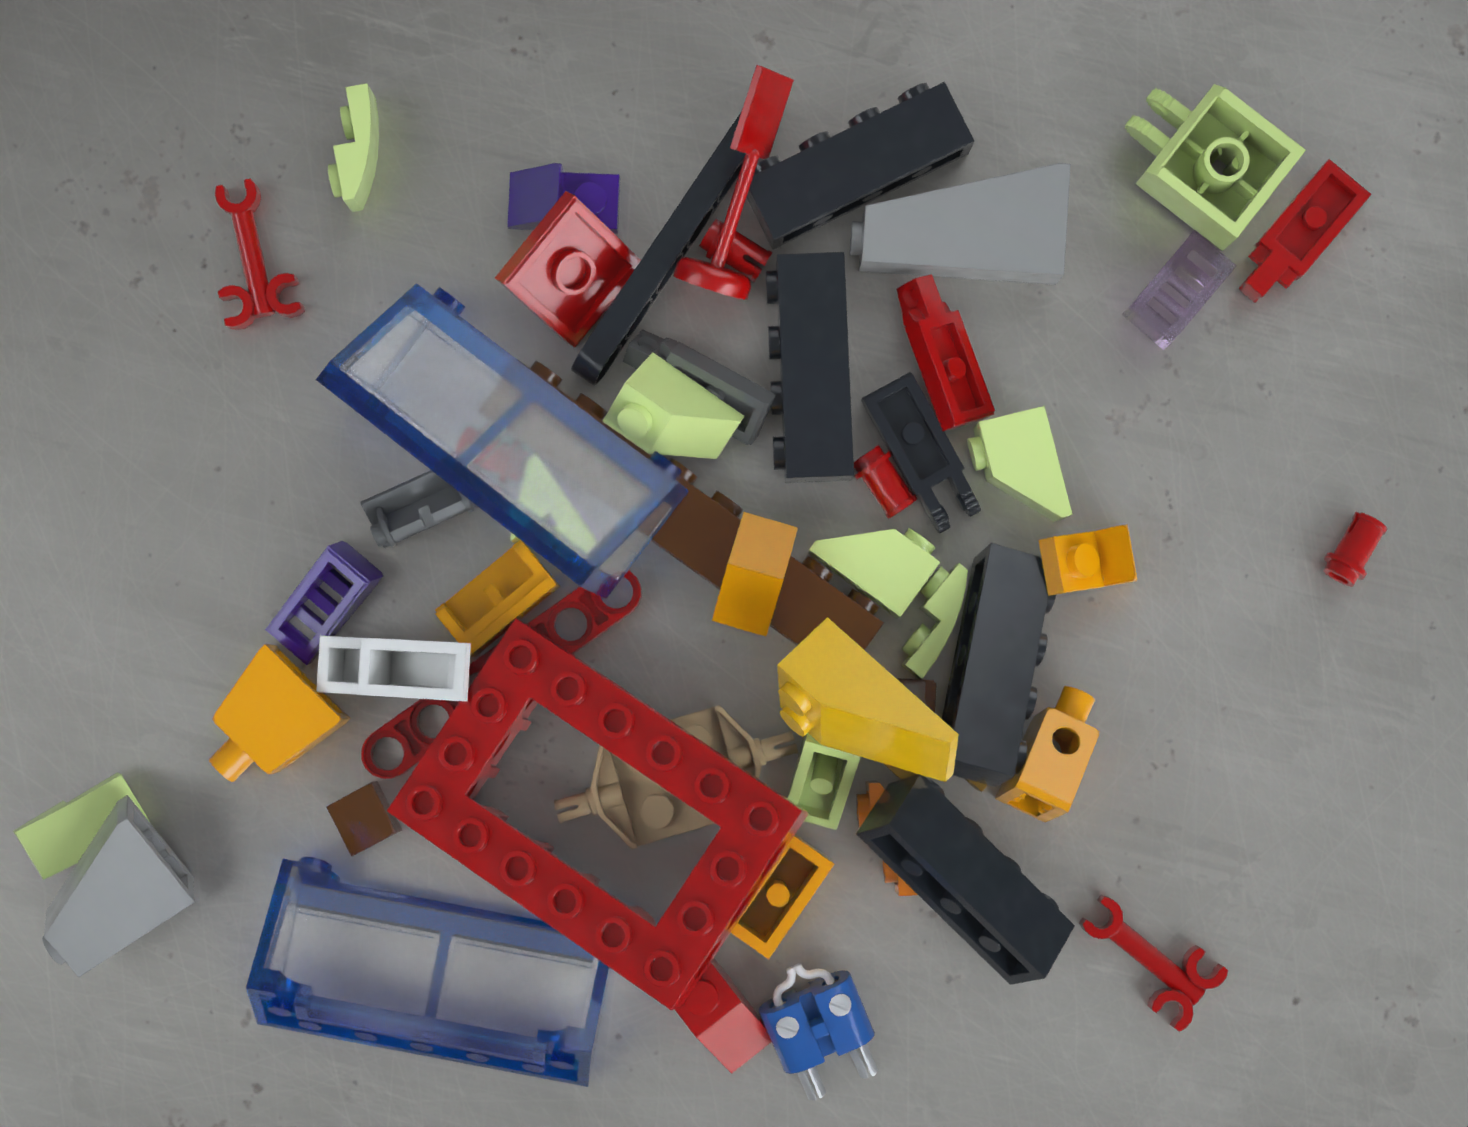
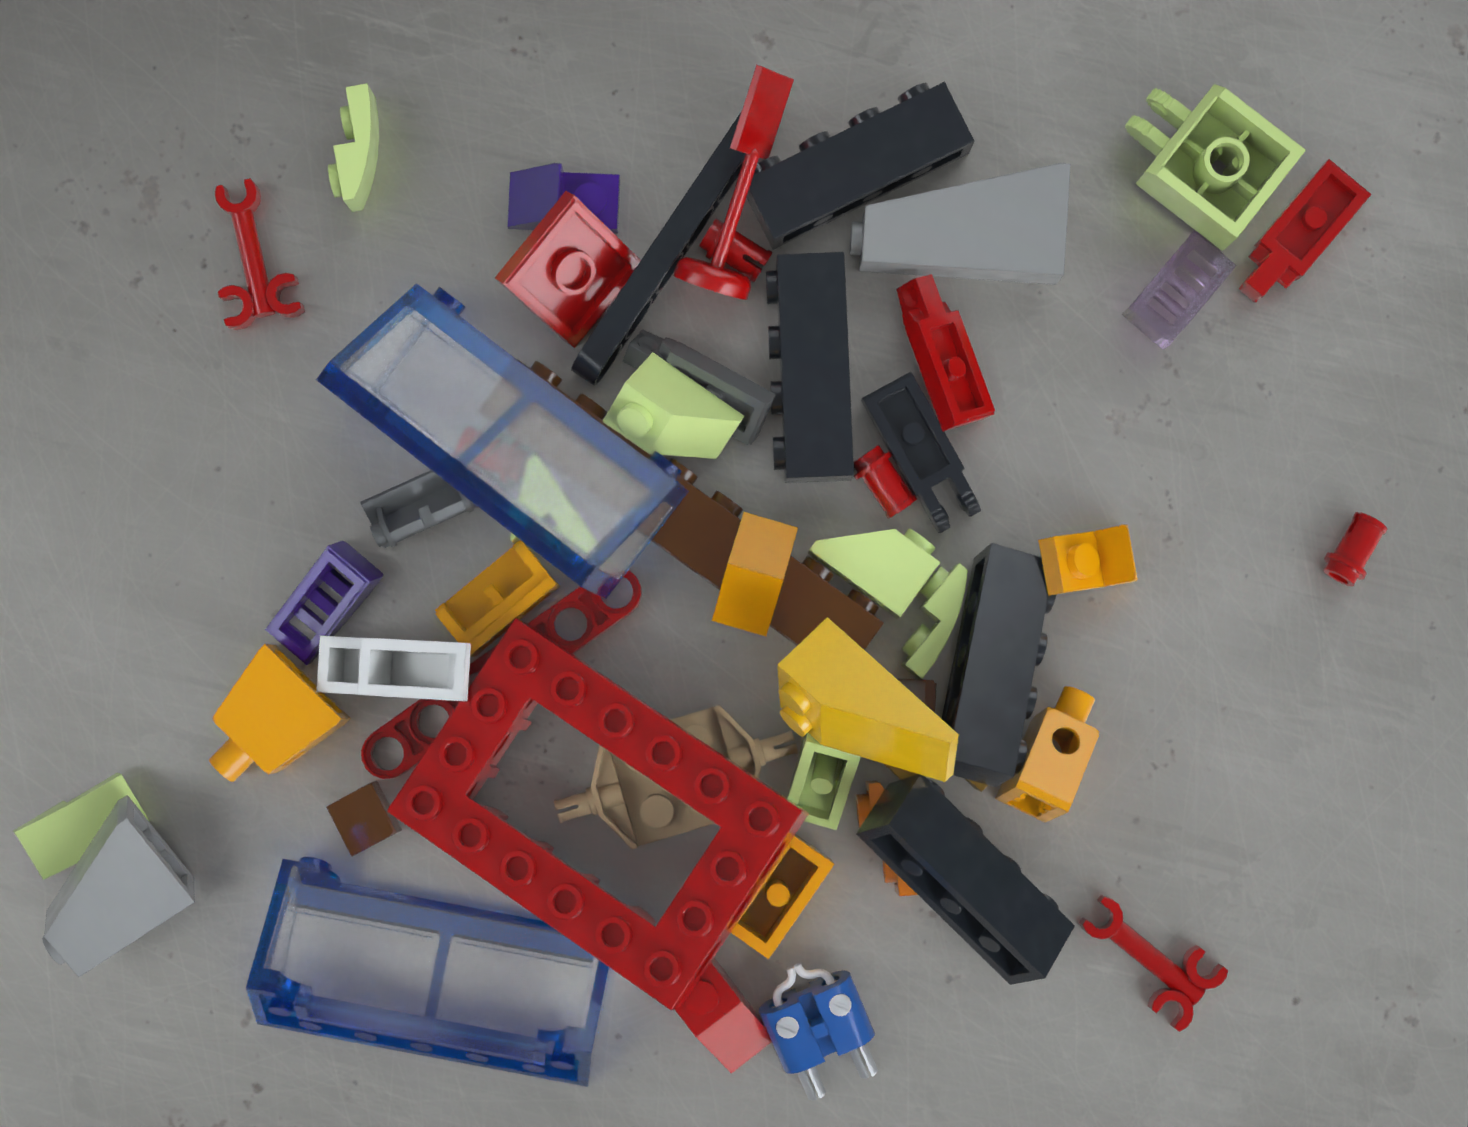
yellowish green slope [968,406,1073,522] -> none

